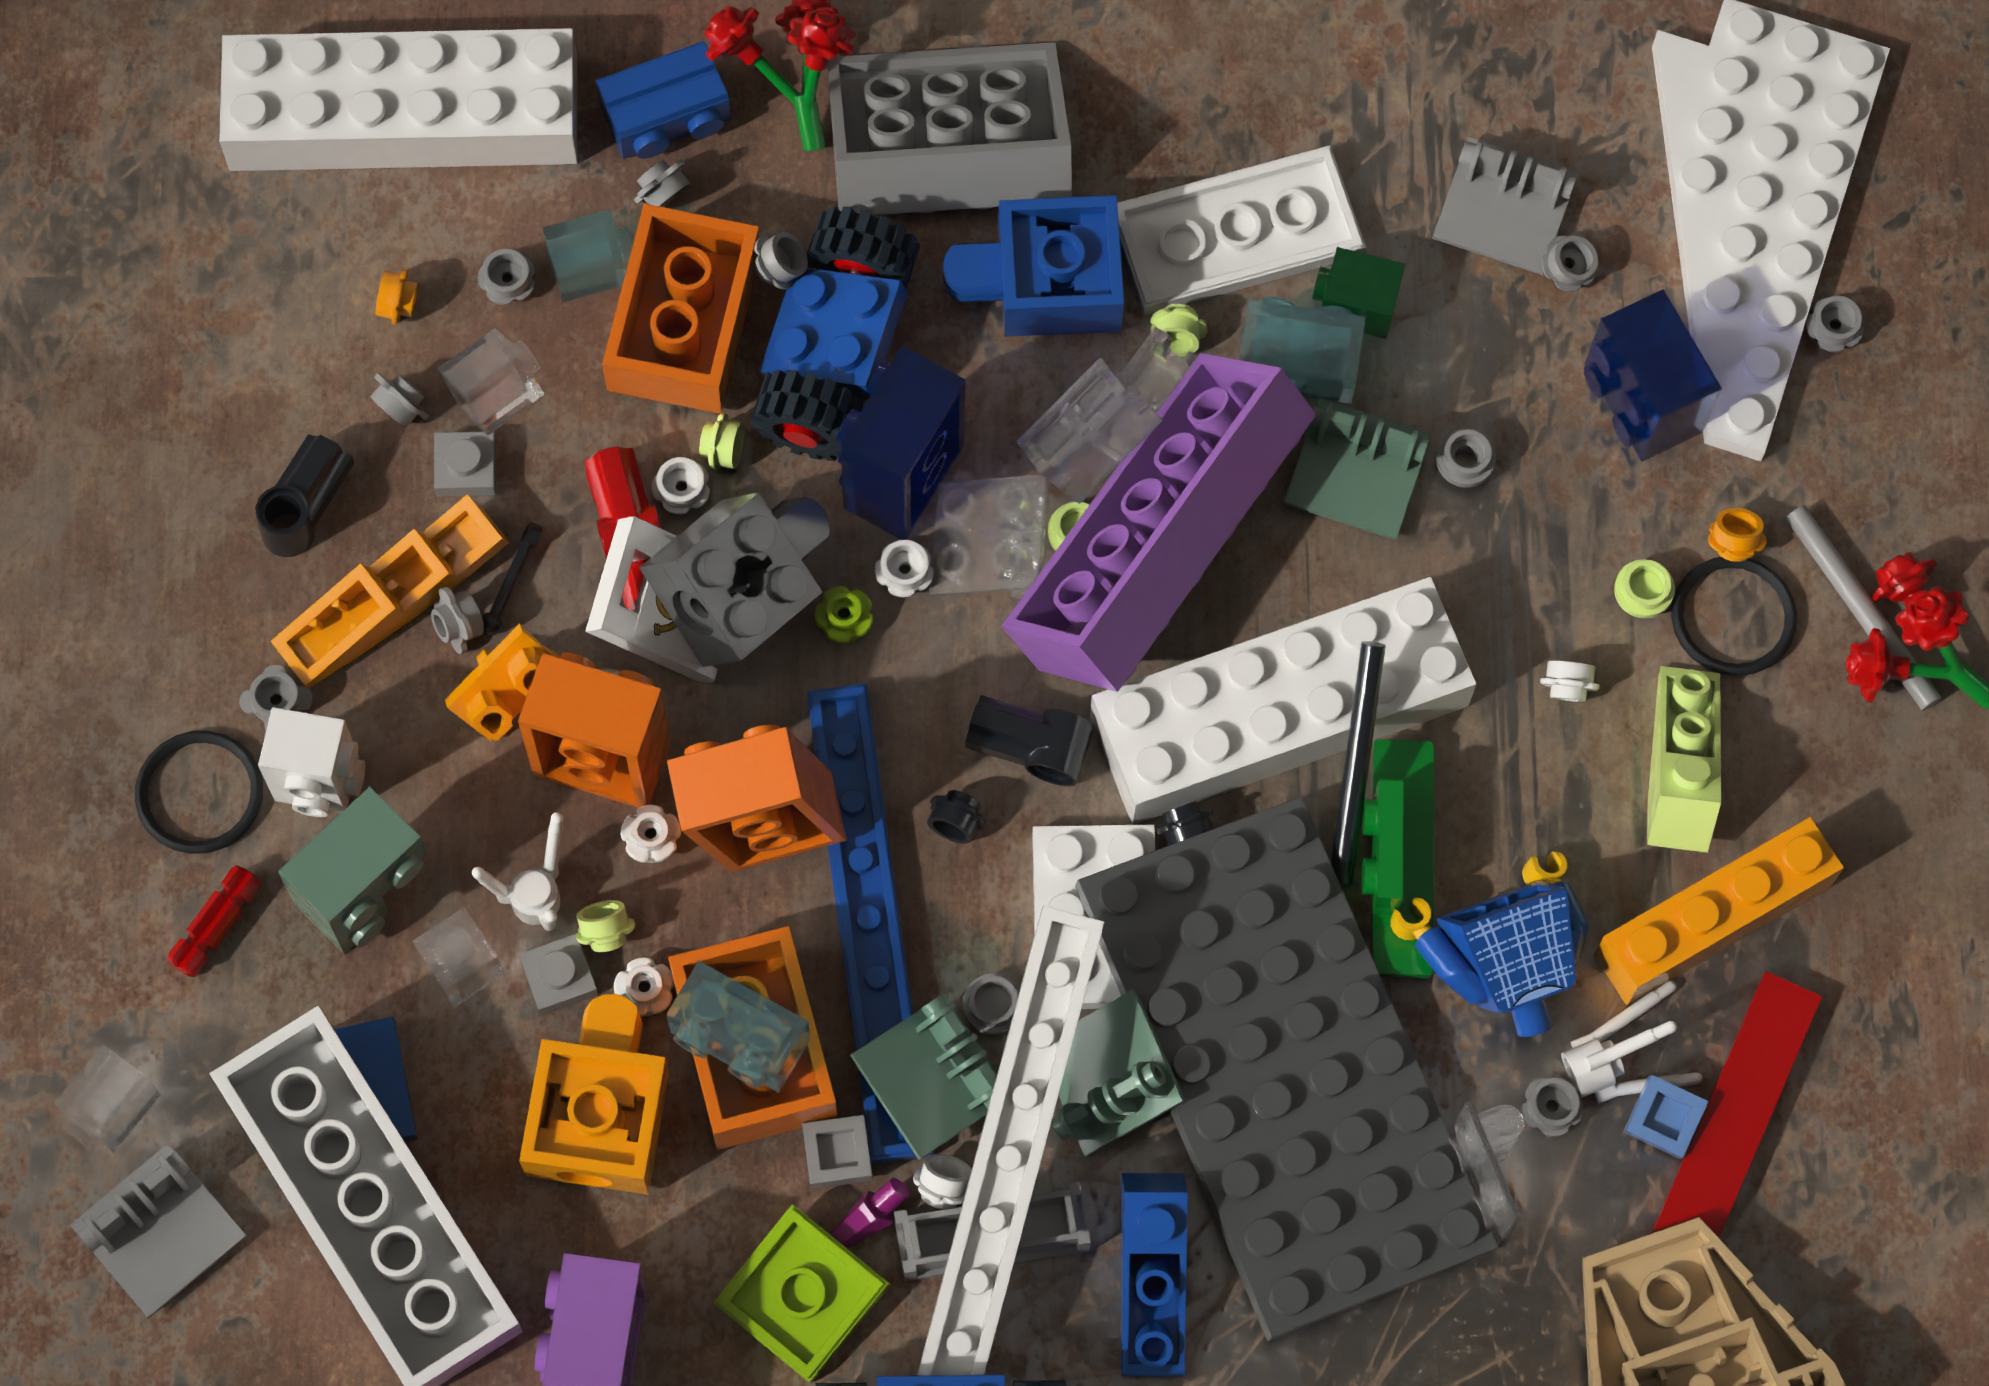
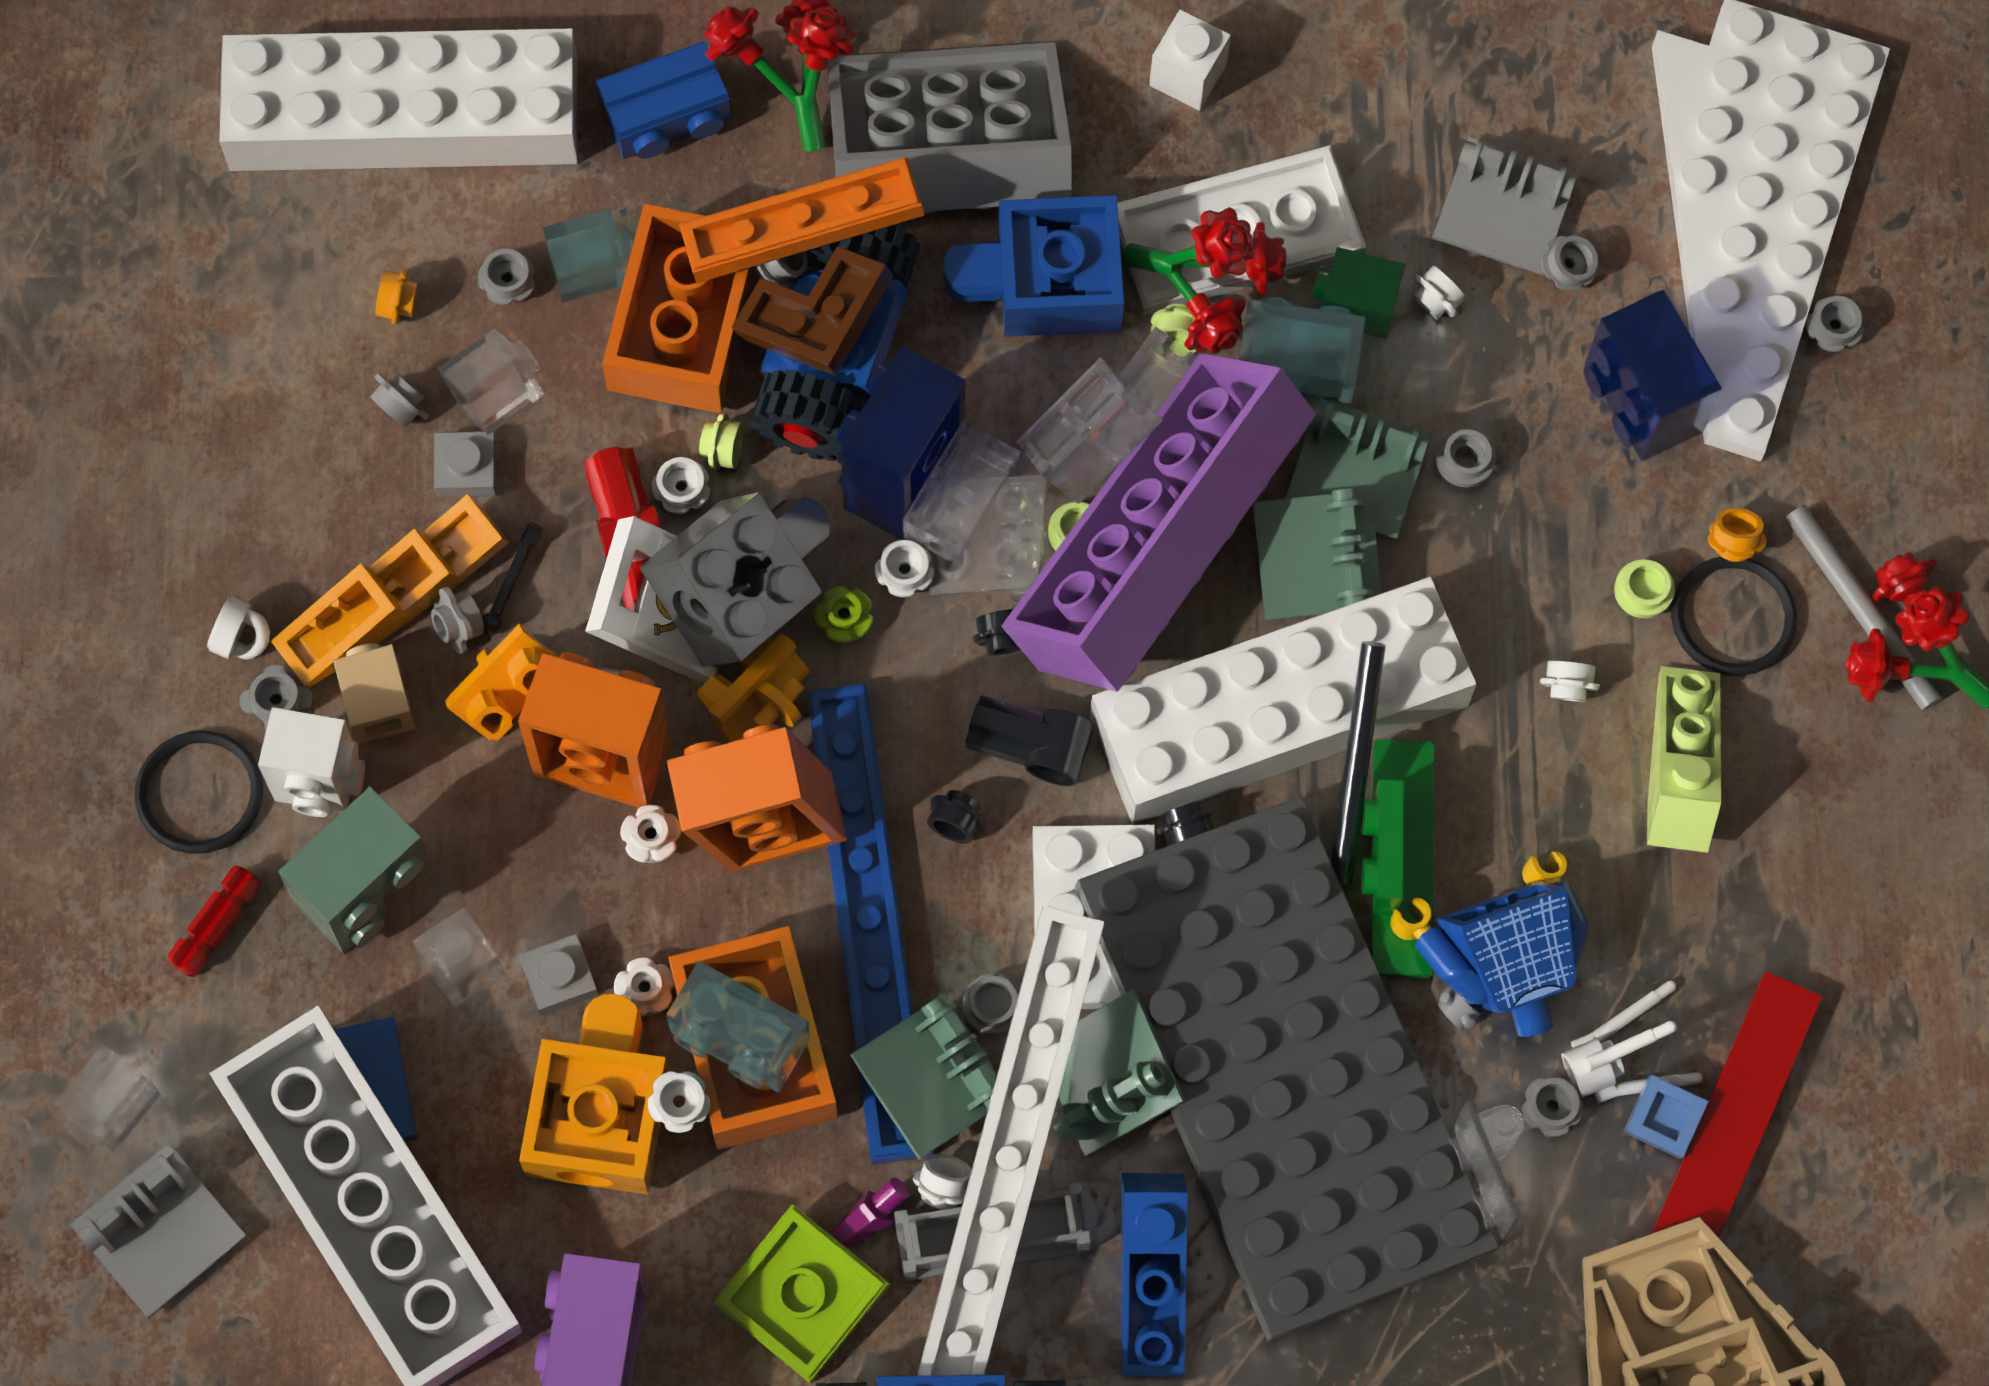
black piece [255,434,354,557] -> none
white plant [472,812,563,931] -> none
yellowish green plate [575,900,635,952] -> none
light grey plate [634,159,690,207] -> none
light grey plate [802,1115,872,1189] -> none
light orange brick [1594,817,1844,1006] -> none
none -> white tile [207,596,270,660]
none -> tan brick [333,643,416,745]
none -> white plate [648,1071,710,1133]
none -> orange tile [679,156,925,283]
none -> light orange hips [697,633,810,743]
none -> reddish brown plate [731,246,894,376]
none -> clear hinge [903,421,1020,562]
none -> black plate [973,609,1021,656]
none -> red plant [1123,207,1286,354]
none -> white brick [1149,9,1231,111]
none -> sand green hinge [1252,488,1382,621]
none -> white plate [1413,266,1466,319]
none -> light grey piece [1438,987,1482,1030]

